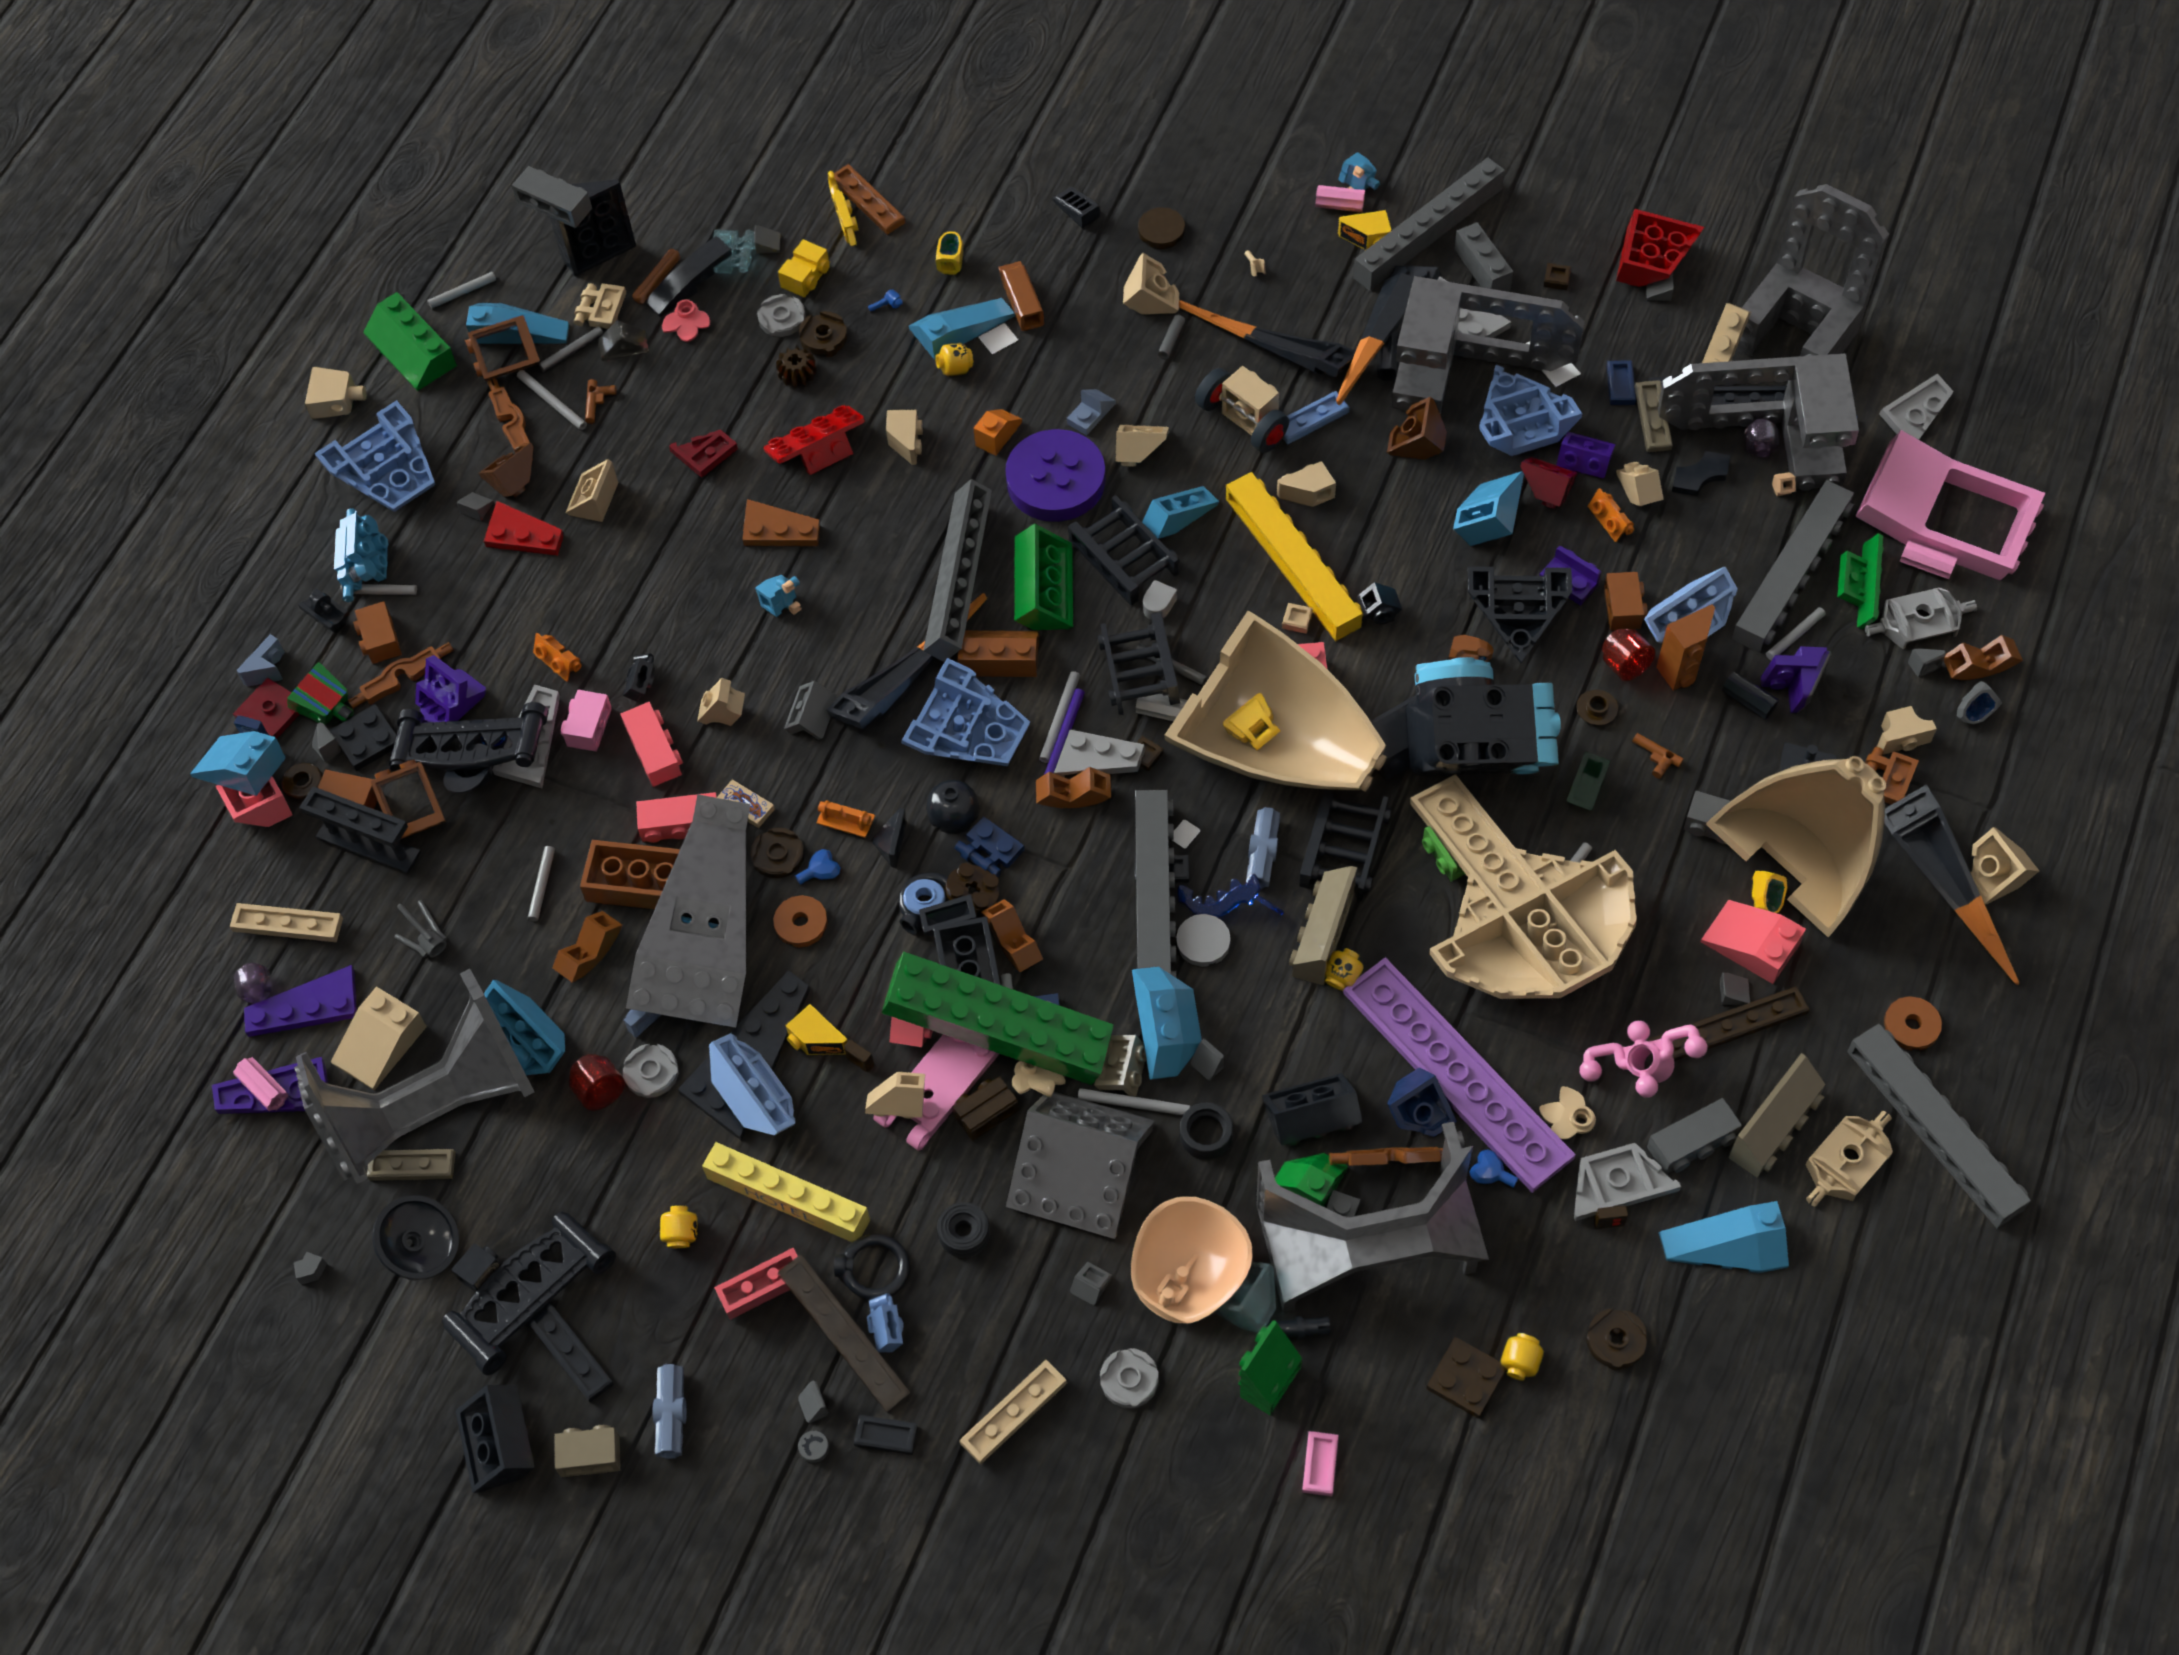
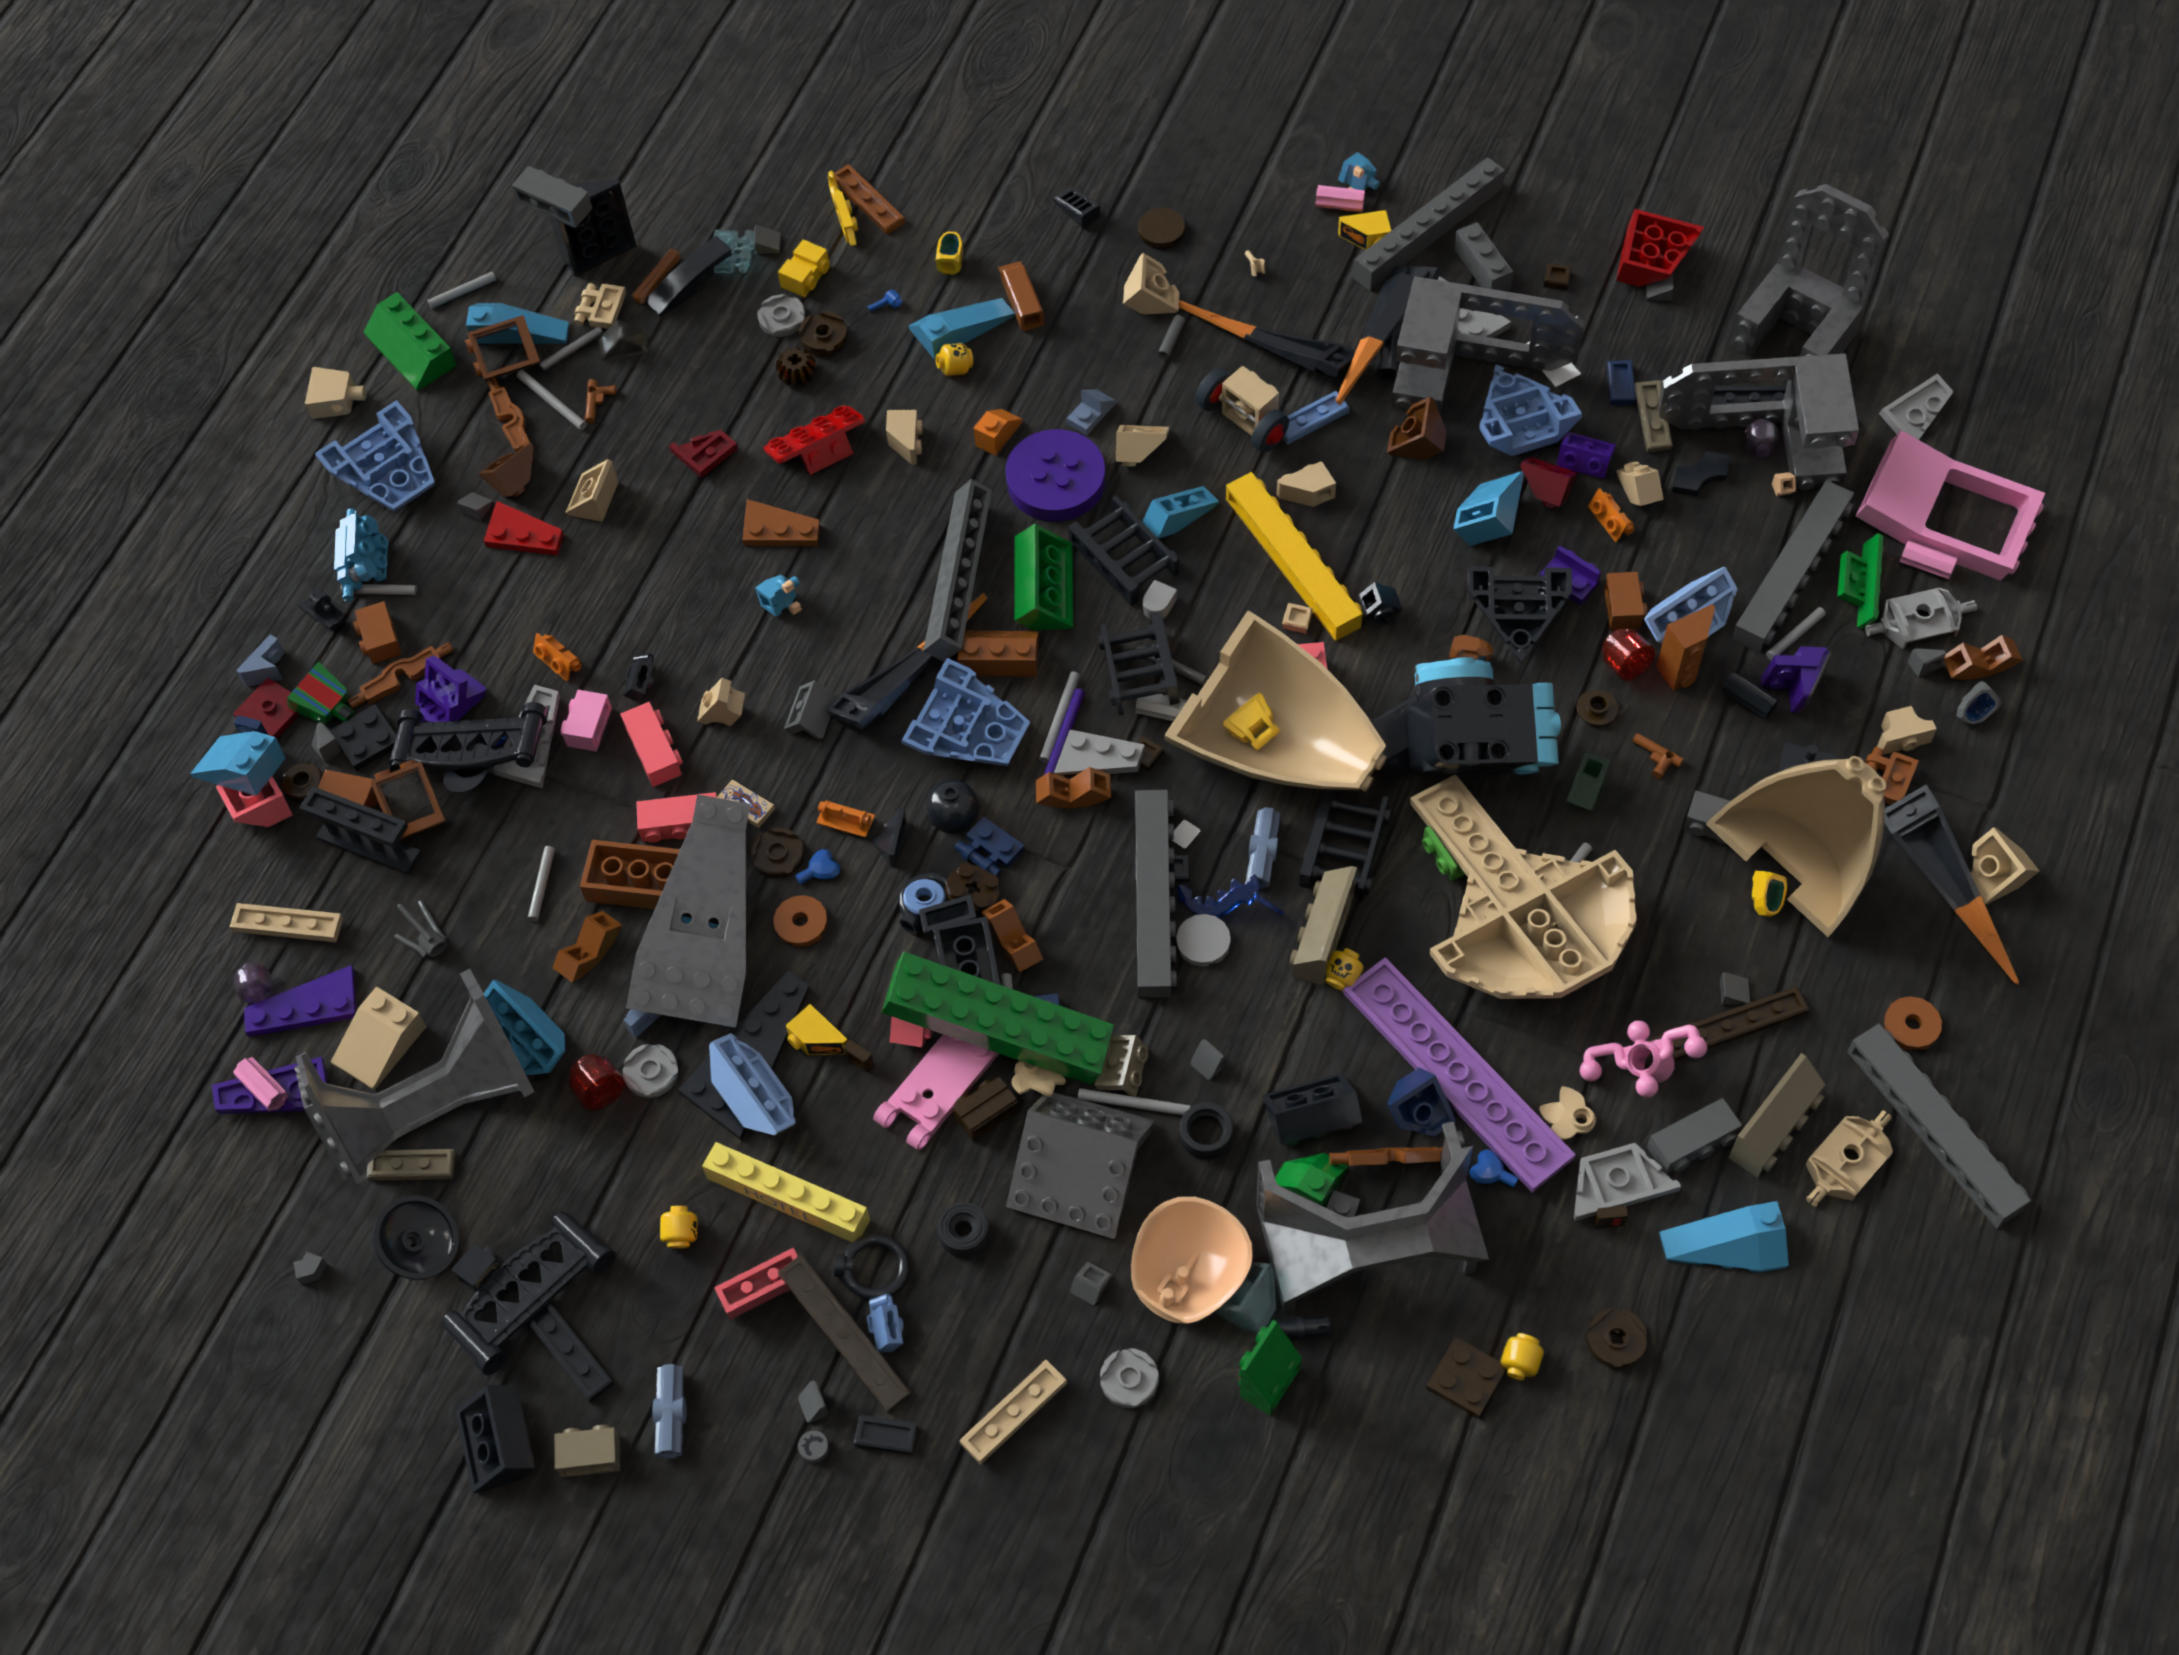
coral plate [662,300,710,342] -> none
tan slope [865,1072,925,1118] -> none
white sticker [978,323,1018,354] -> none
dark azure wedge [1132,967,1202,1080] -> none
bright pink tile [1302,1431,1339,1496] -> none
coral slope [1701,900,1806,984] -> none
tan plate [1702,303,1751,363] -> none

